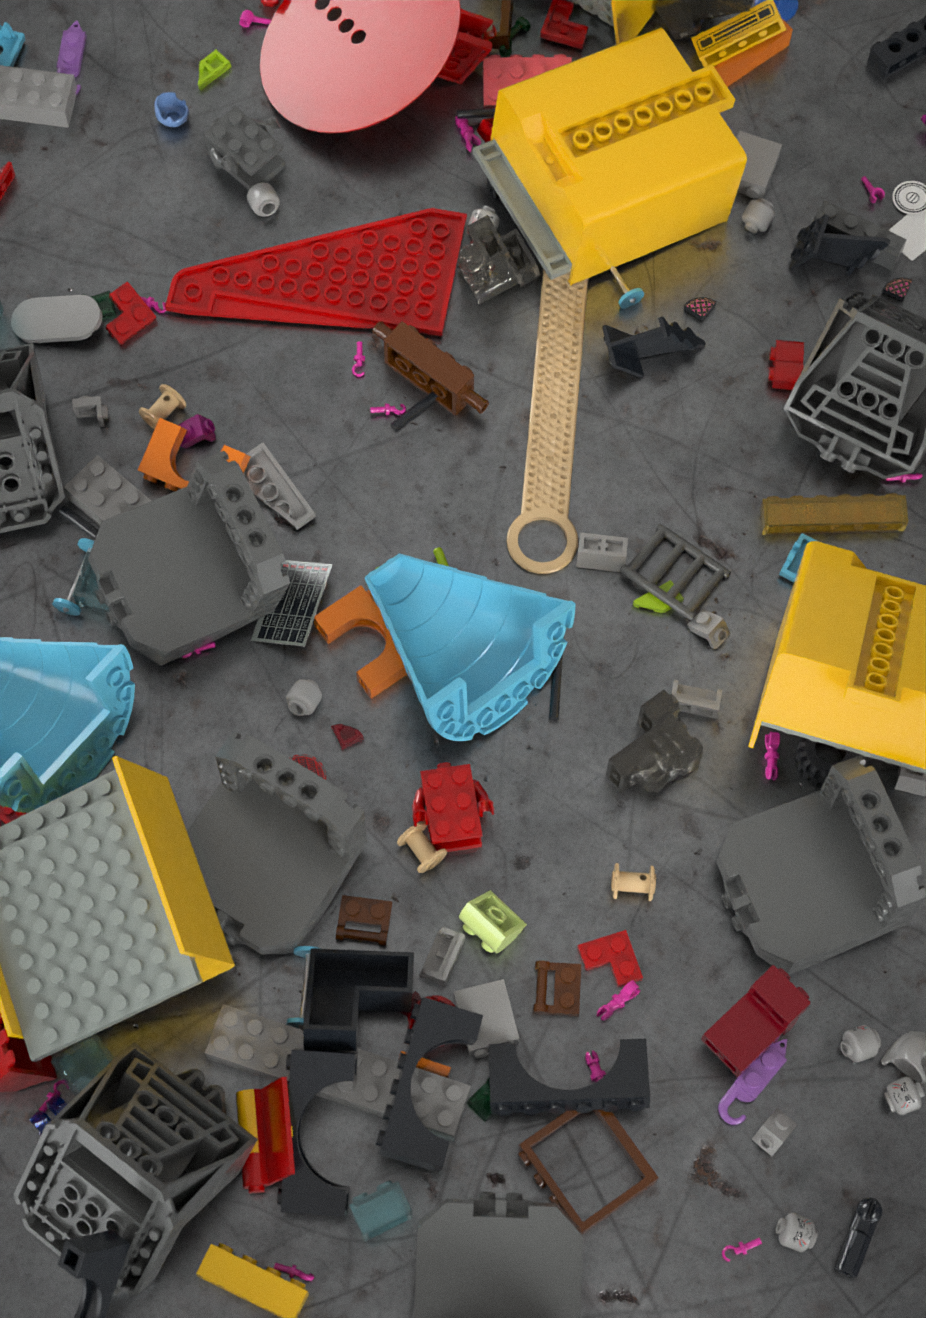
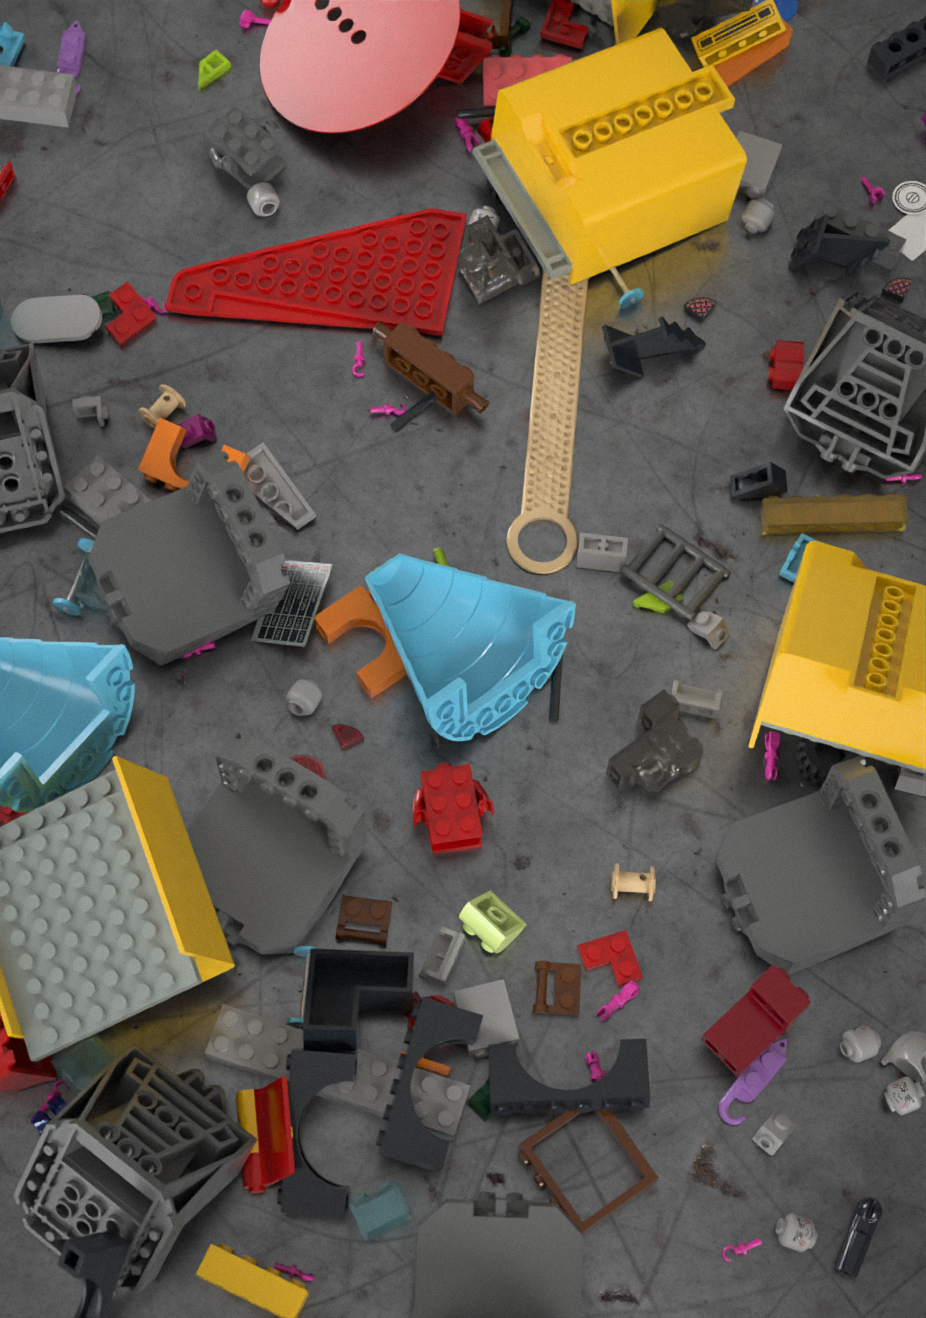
medium blue hair [154,92,189,127] -> none
tan hose [397,822,447,873] -> none
none -> black arch [730,461,788,500]

